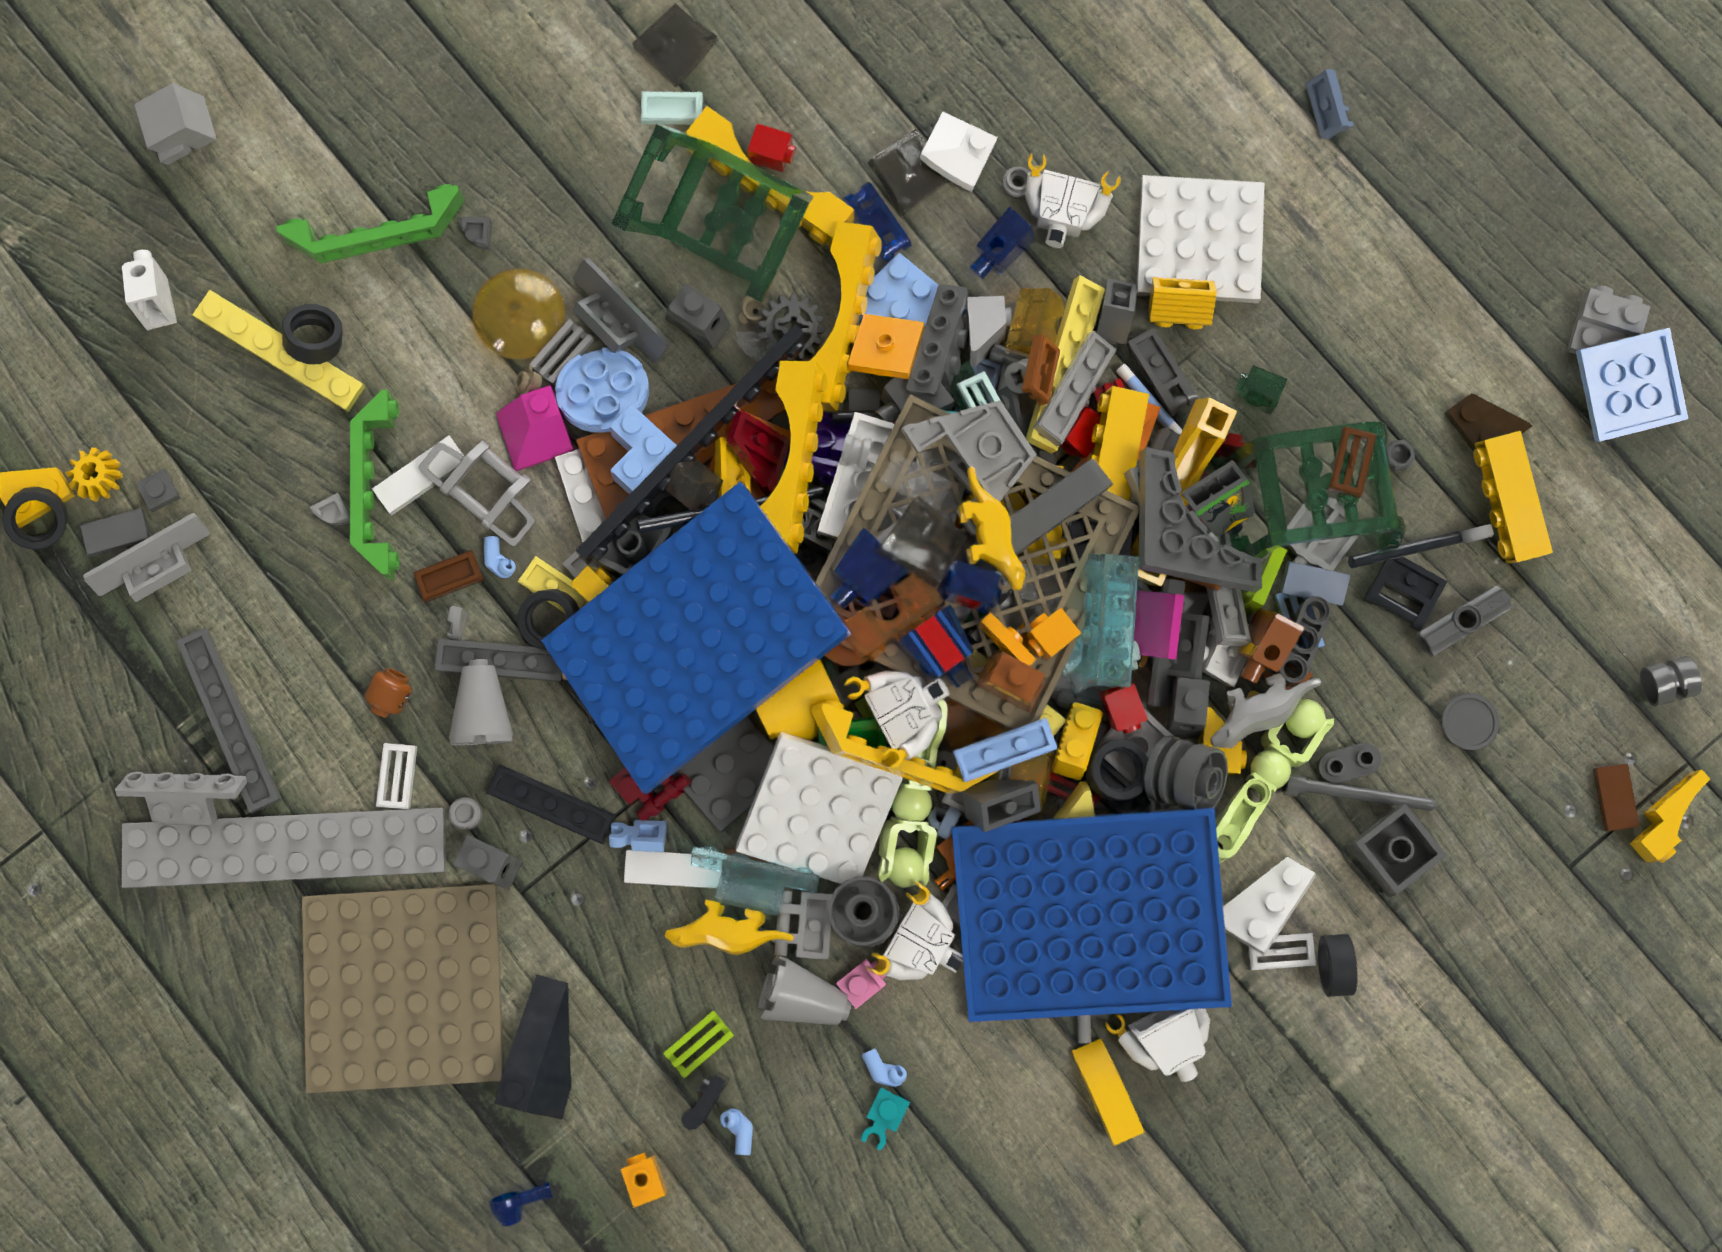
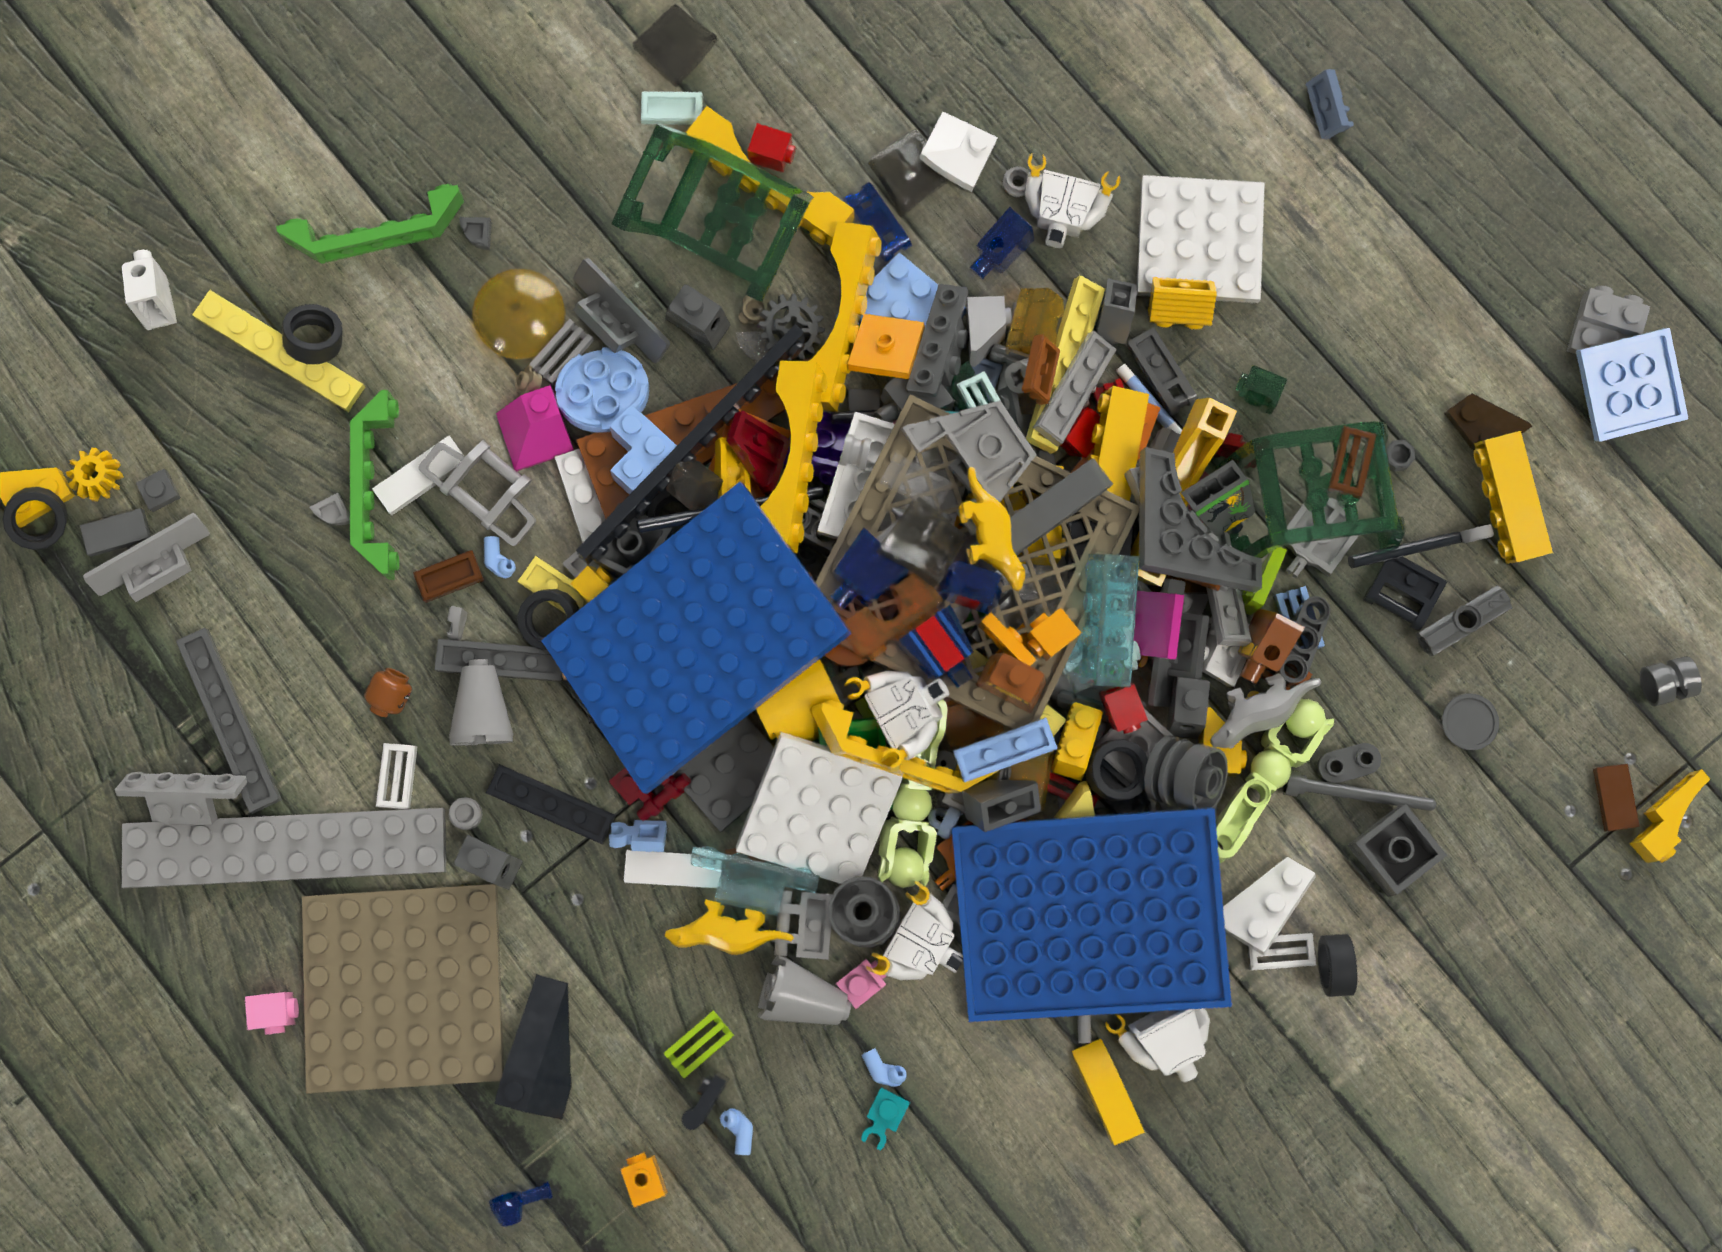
light grey plate [134,83,217,165] -> none
sand blue tile [1280,561,1351,606] -> none
none -> bright pink brick [245,992,299,1035]

